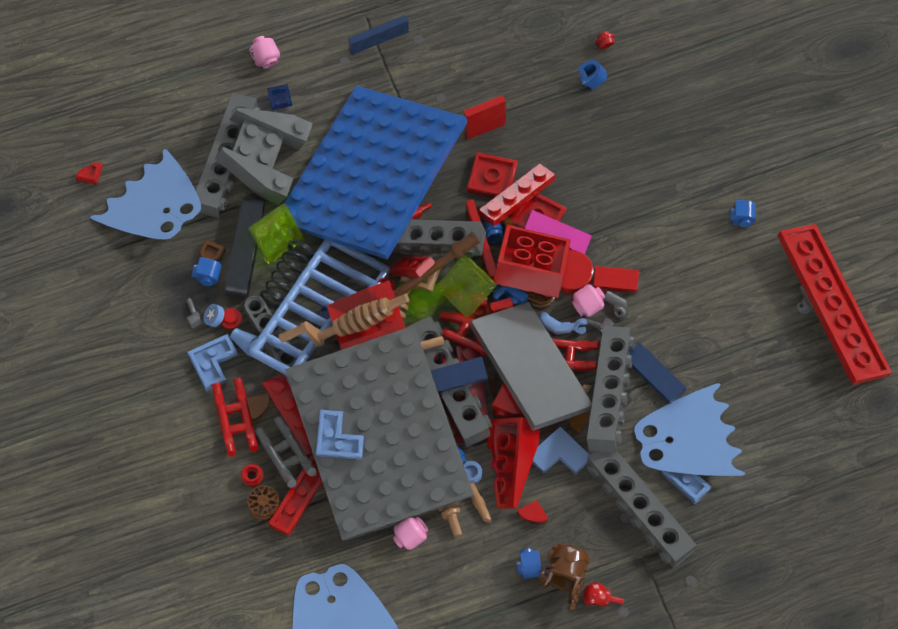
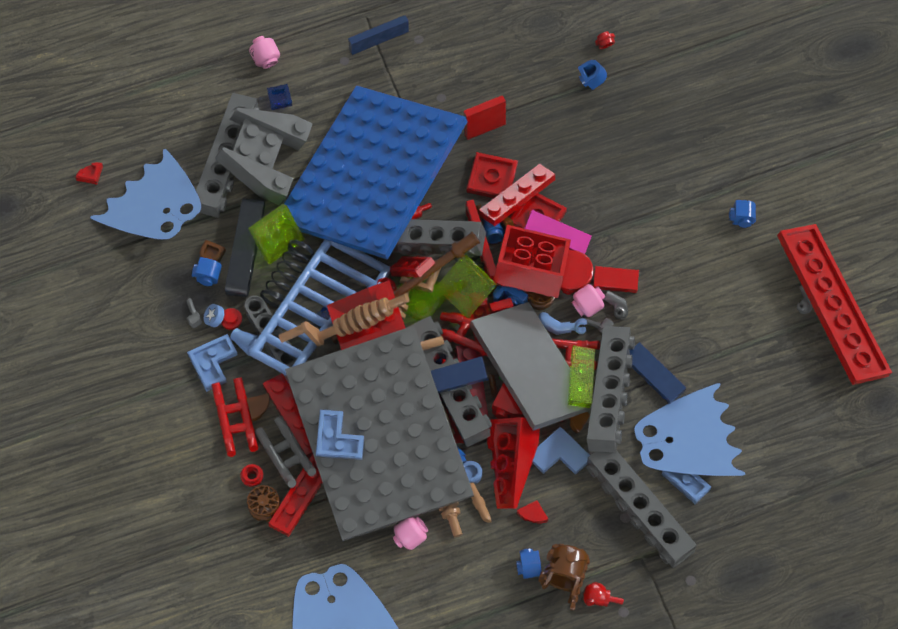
none -> clear neon green tile [568,345,595,408]

